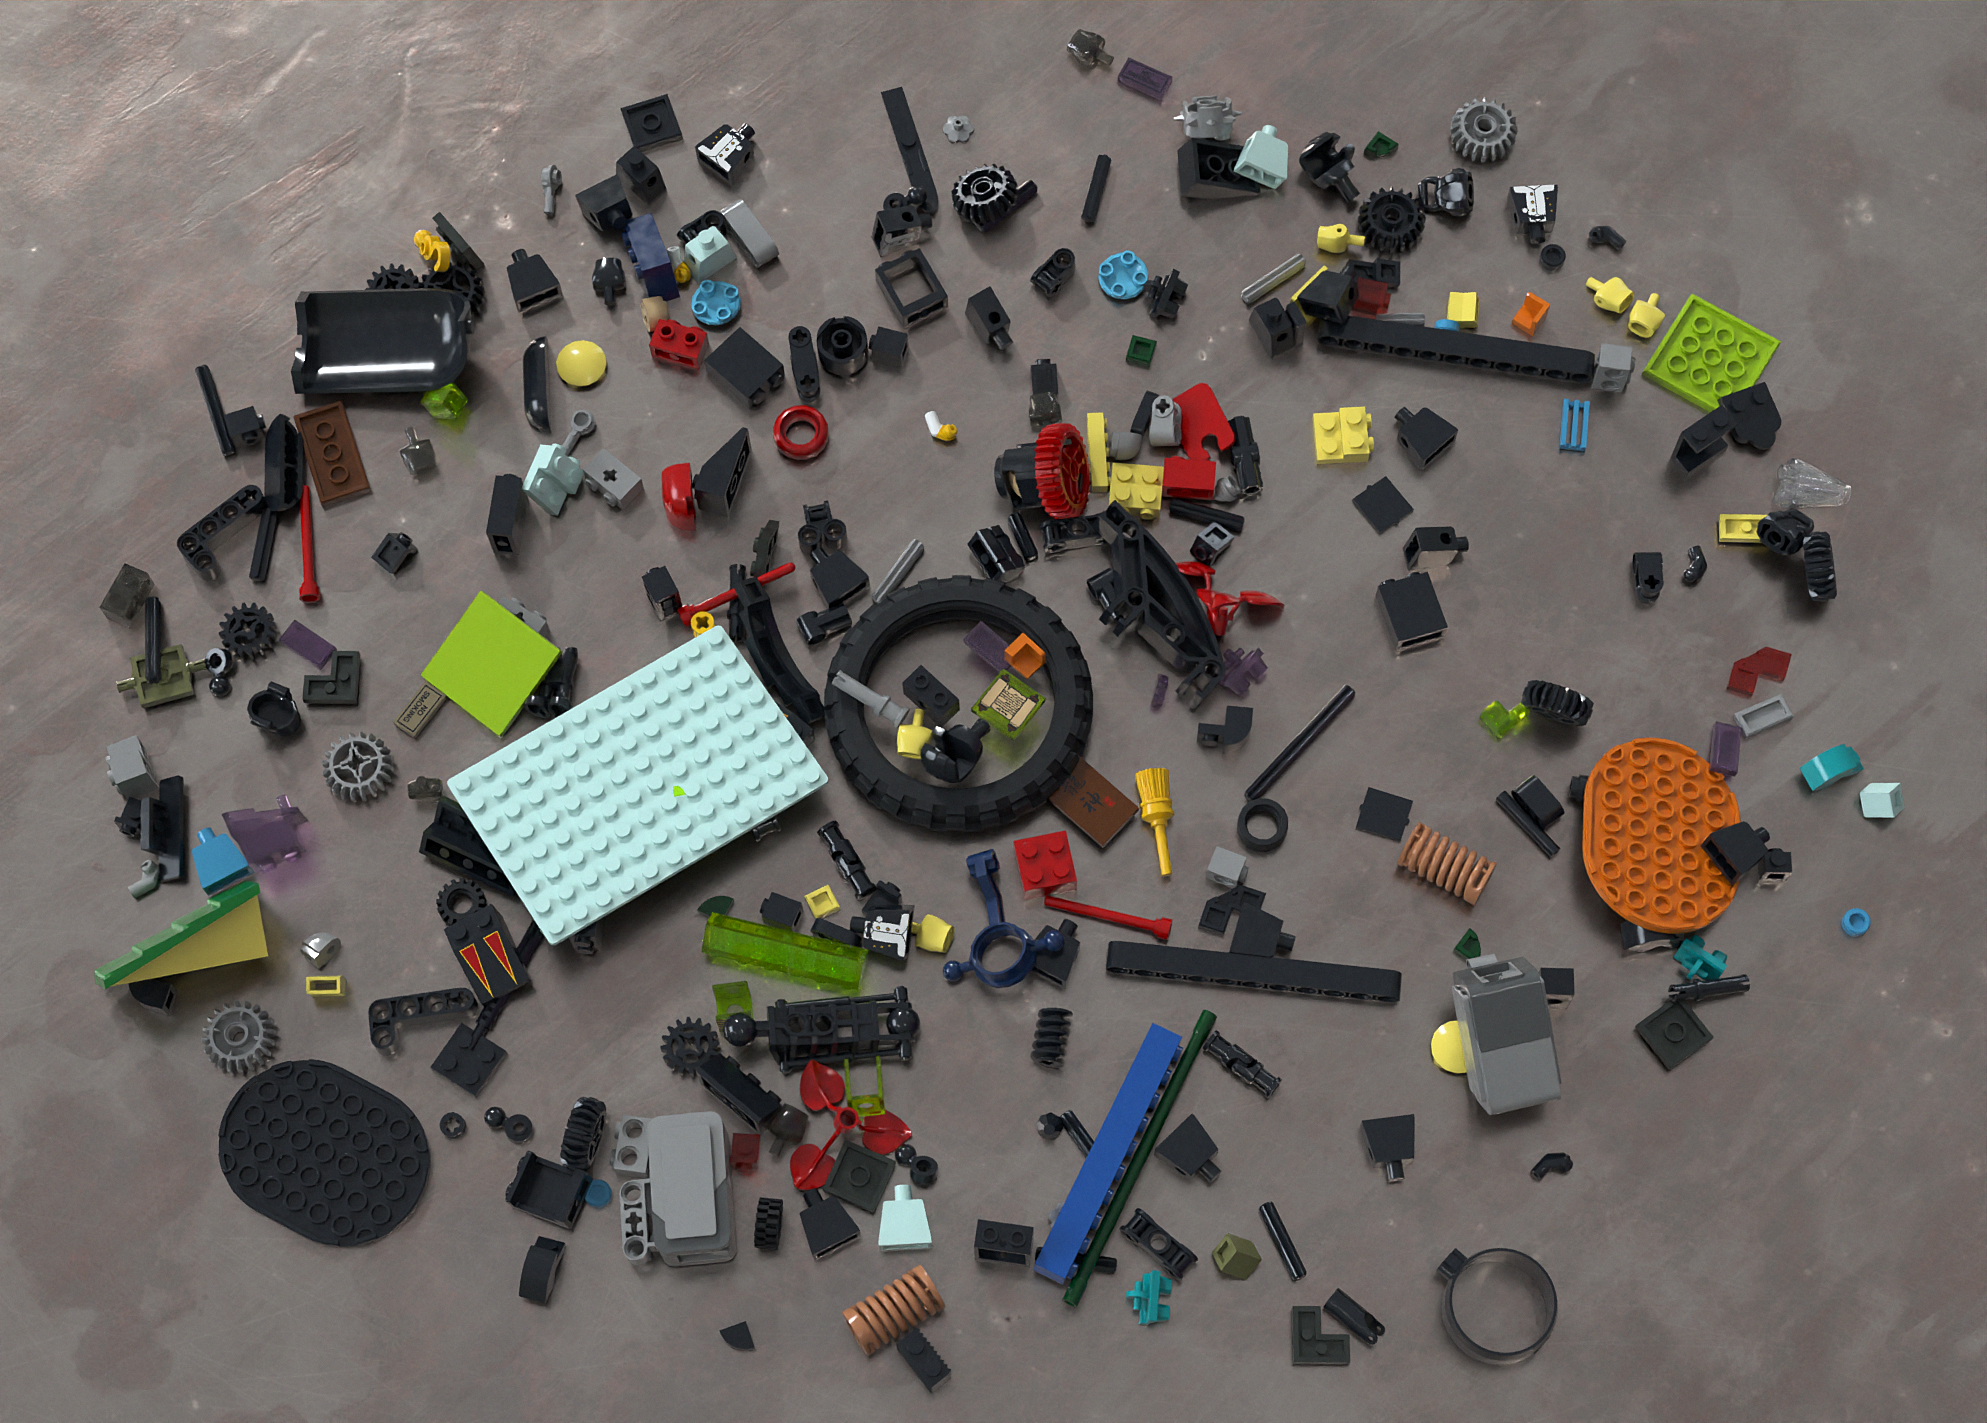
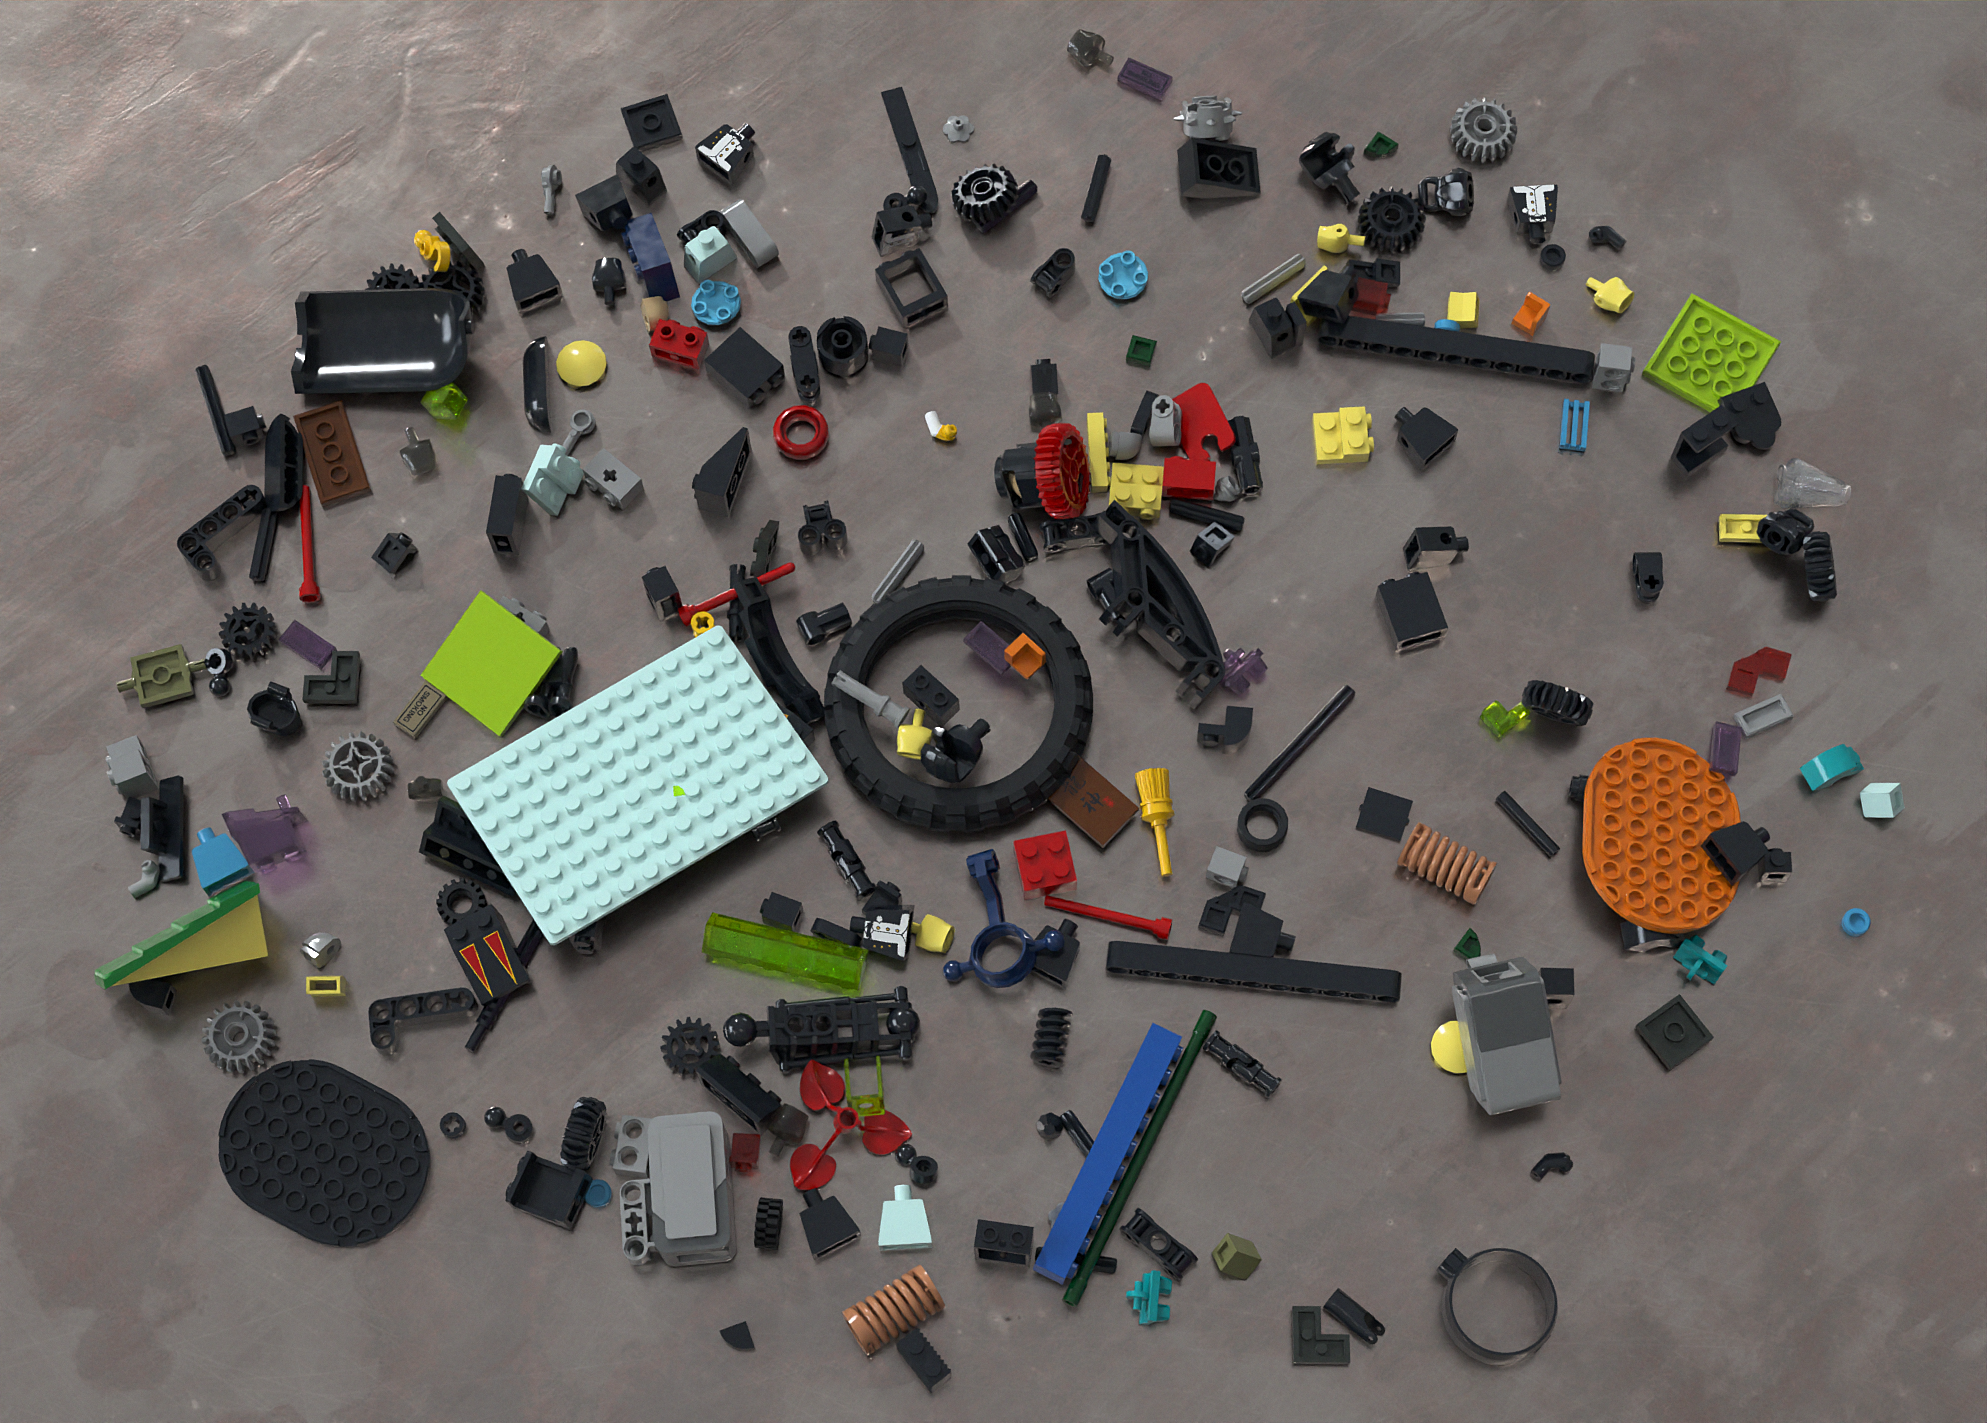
clear smoke brick [99,563,155,628] -> none
black axle [145,596,161,685] -> none
black plate [430,1023,507,1098] -> none
black brick [519,1236,565,1303] -> none
red brick [661,463,696,531] -> none
arm [667,246,691,283] -> none
dark green tile [697,896,734,924] -> none
clear neon green piece [712,981,754,1032] -> none
light yellow tile [804,885,840,920] -> none
black torso [810,547,870,609] -> none
pearl dark grey plate [822,1140,896,1213] -> none
black torso [965,286,1013,350] -> none
tile [971,669,1046,741] -> none
black hips [1144,269,1188,318] -> none
clear purple tile [1150,674,1168,708] -> none
black torso [1154,1113,1222,1183] -> none
red plant [1176,561,1285,636] -> none
light aqua torso [1234,125,1288,189] -> none
black axle [1259,1201,1307,1280] -> none
black piece [1352,476,1414,534] -> none
black torso [1360,1114,1415,1182] -> none
black beam [1511,775,1565,830] -> none
light yellow piece [1628,293,1665,338] -> none
black pin [1668,974,1750,1002] -> none
black arm [1684,545,1707,582] -> none

